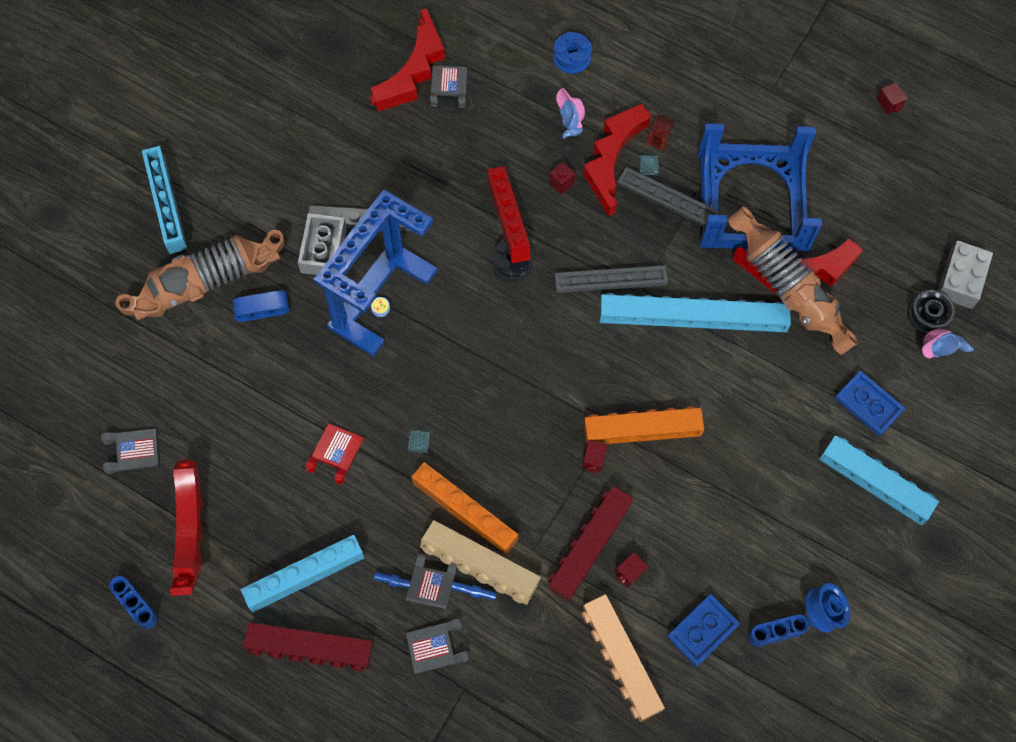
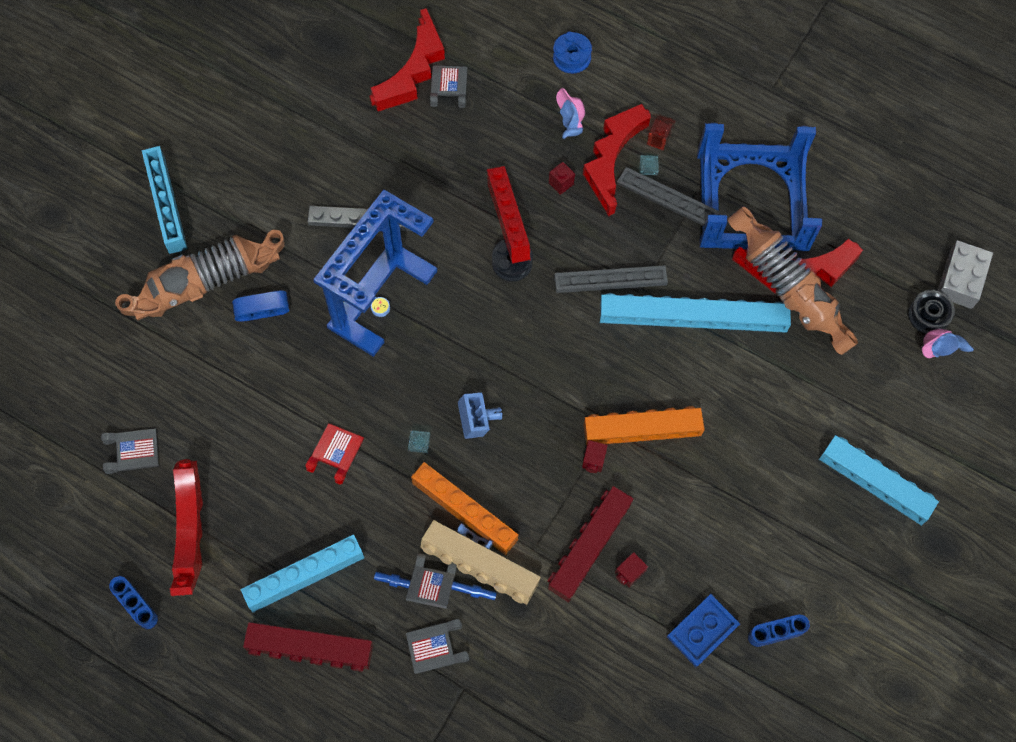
light grey brick [298,213,347,275] -> none
light nougat brick [581,594,665,722] -> none
blue wheel [804,583,850,633] -> none
blue plate [834,371,905,437] -> none
dark red brick [876,83,907,115] -> none
none -> medium blue cap [457,523,493,549]
none -> medium blue brick [458,393,502,439]

